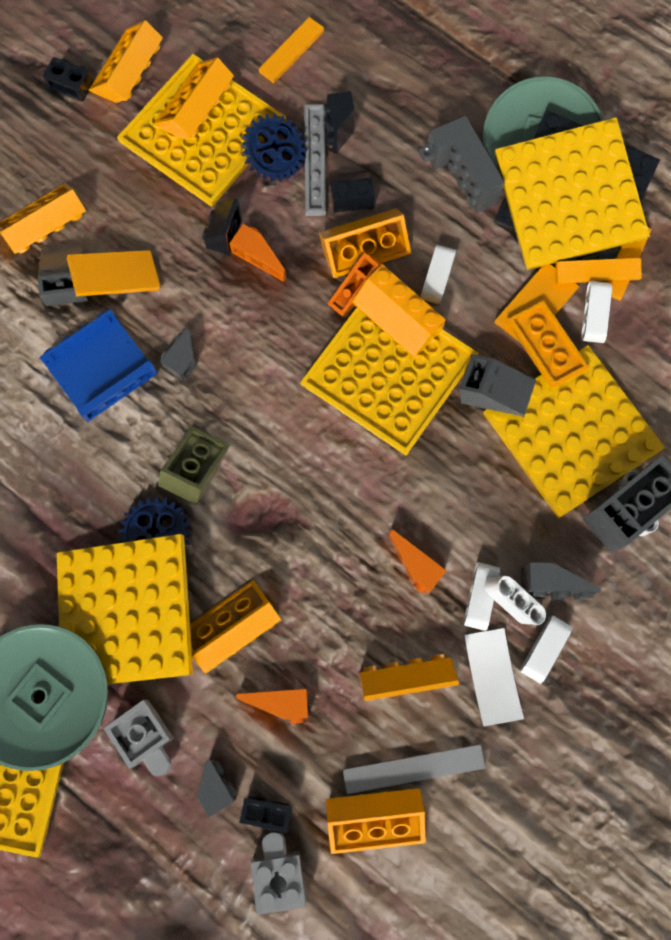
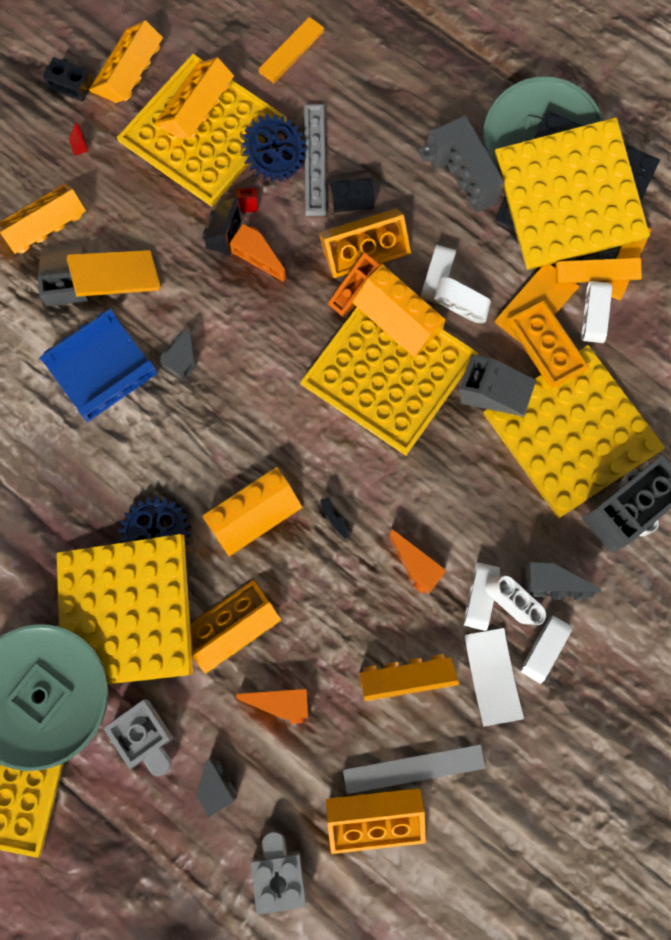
olive slope [158,426,230,505] -> none
black brick [239,795,293,833] -> none
black slope [323,91,354,154] -> none
none -> red slope [69,123,88,155]
none -> light orange slope [202,467,302,557]
none -> red slope [236,188,258,213]
none -> black slope [320,497,349,542]
none -> white beam [434,277,491,323]

